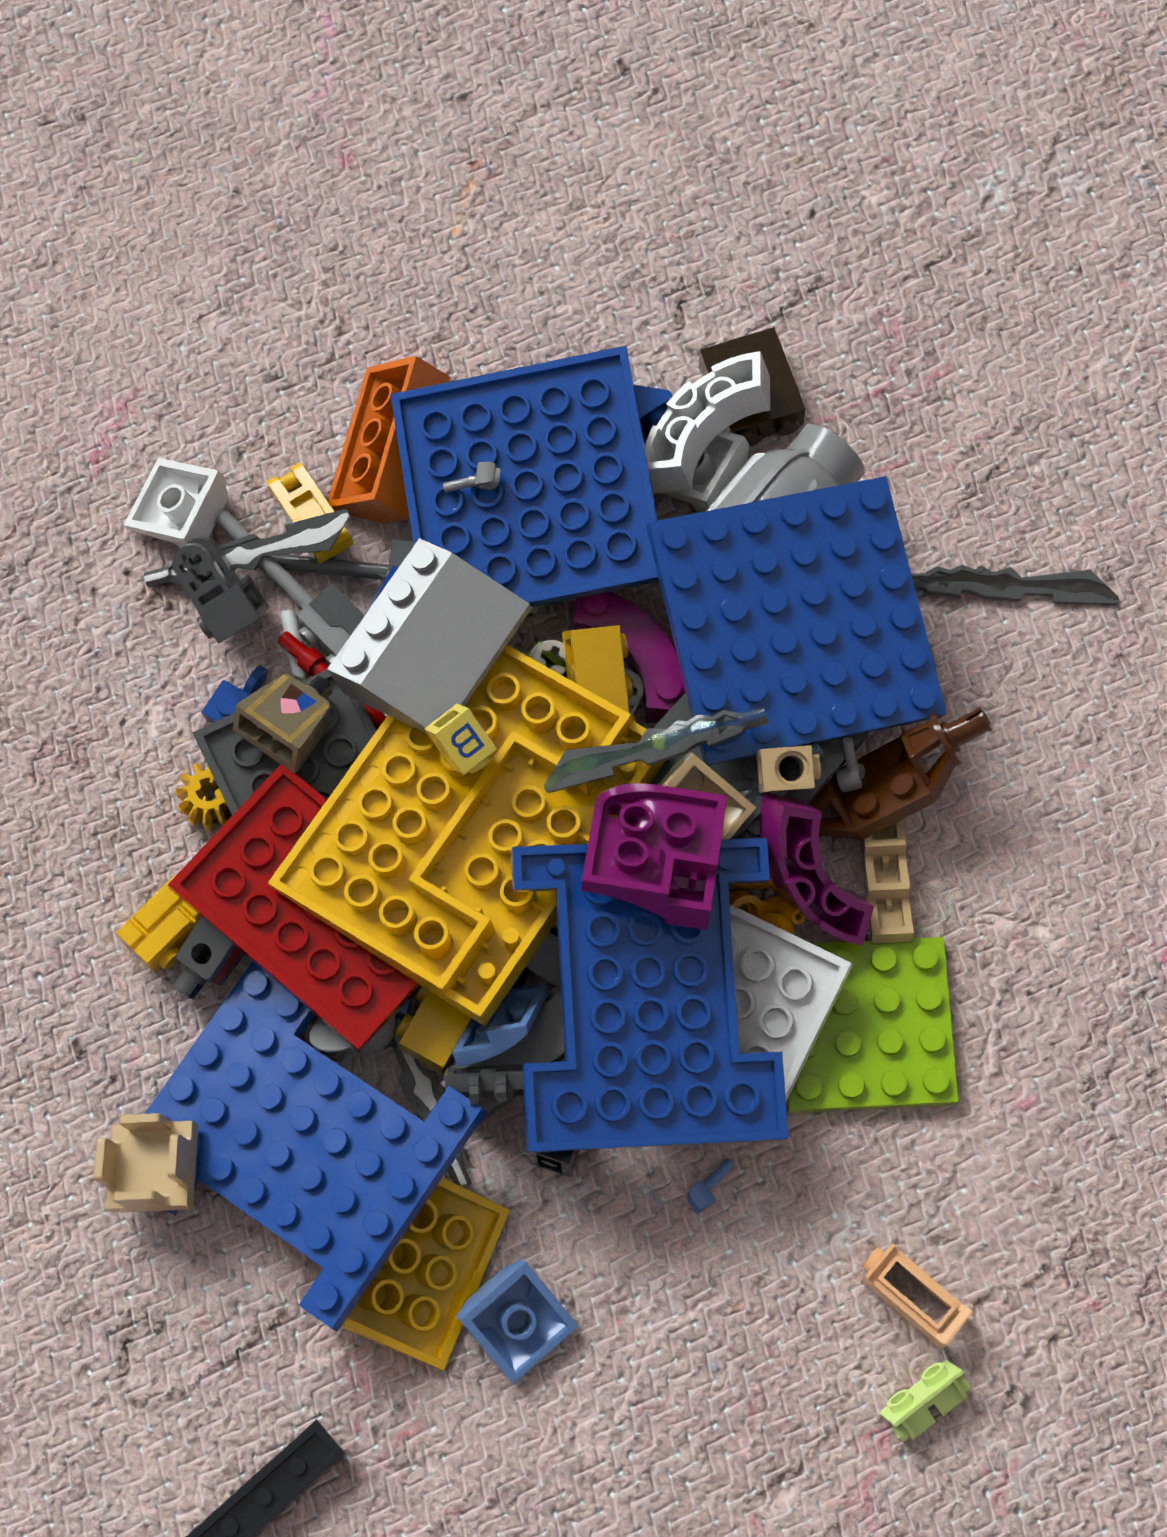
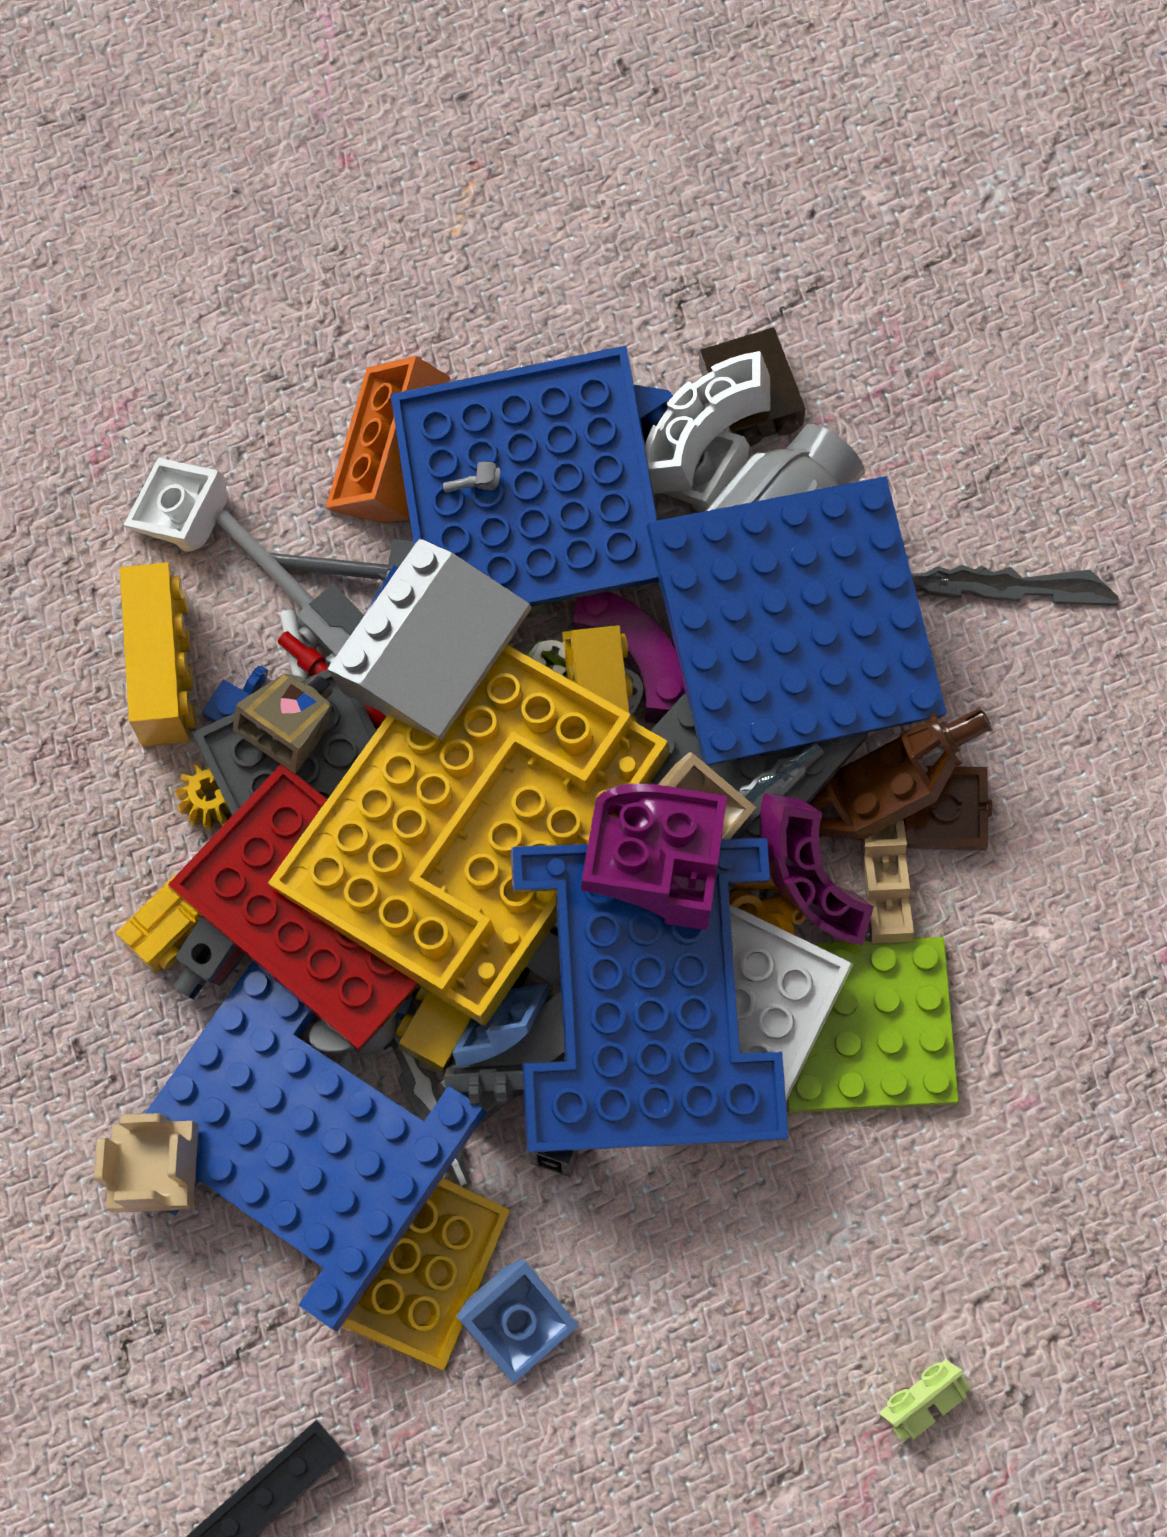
sword [144,509,350,587] -> none
dark grey brick [172,536,270,644] -> none
yellow plate [266,462,354,564] -> none
light yellow brick [424,703,497,775] -> none
dark grey sword [544,708,769,793] -> none
medium blue hand [687,1159,734,1213] -> none
tan brick [756,745,821,793] -> none
light grey hand [837,737,865,792] -> none
light nougat window [861,1243,973,1349] -> none
none -> yellow brick [119,562,196,747]
none -> reddish brown plate [904,765,993,851]

